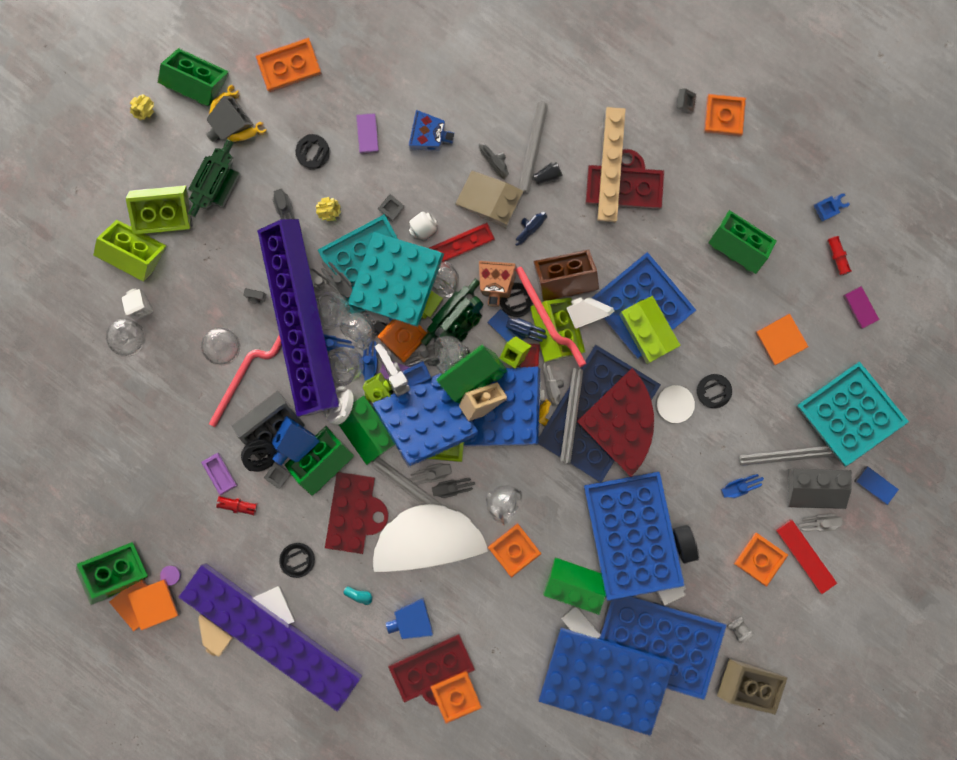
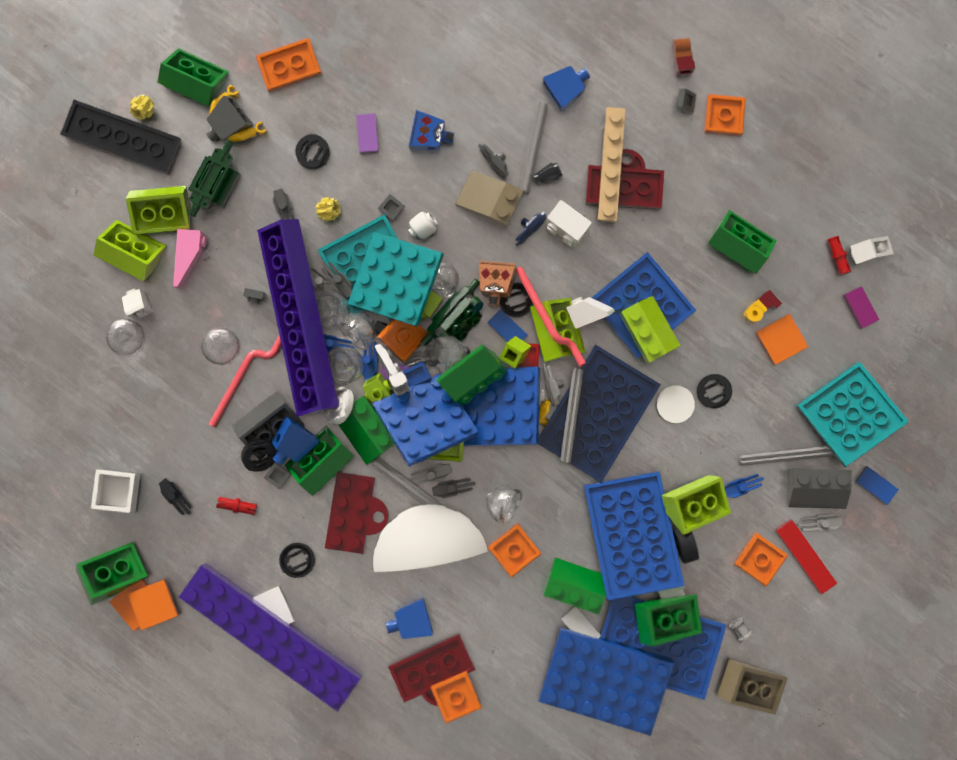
medium lavender tile [160,565,181,585] -> none
tan slope [199,614,234,657] -> none
medium lavender tile [201,453,237,496] -> none
teal arm [344,586,372,605] -> none
red tile [429,223,495,264] -> none
tan slope [459,382,507,421] -> none
dark blue piece [506,318,547,342] -> none
reddish brown slope [534,249,599,301] -> none
dark red plate [577,368,654,477] -> none
blue plate [814,193,850,222] -> none
none -> black plate [60,100,182,174]
none -> white piece [91,470,140,513]
none -> black piece [159,478,191,515]
none -> bright pink slope [173,229,207,289]
none -> blue torso [542,66,590,112]
none -> white piece [545,200,592,247]
none -> green slope [635,594,702,646]
none -> lime slope [661,475,731,534]
none -> leg [673,37,695,76]
none -> leg [744,289,782,323]
none -> white slope [850,236,894,264]

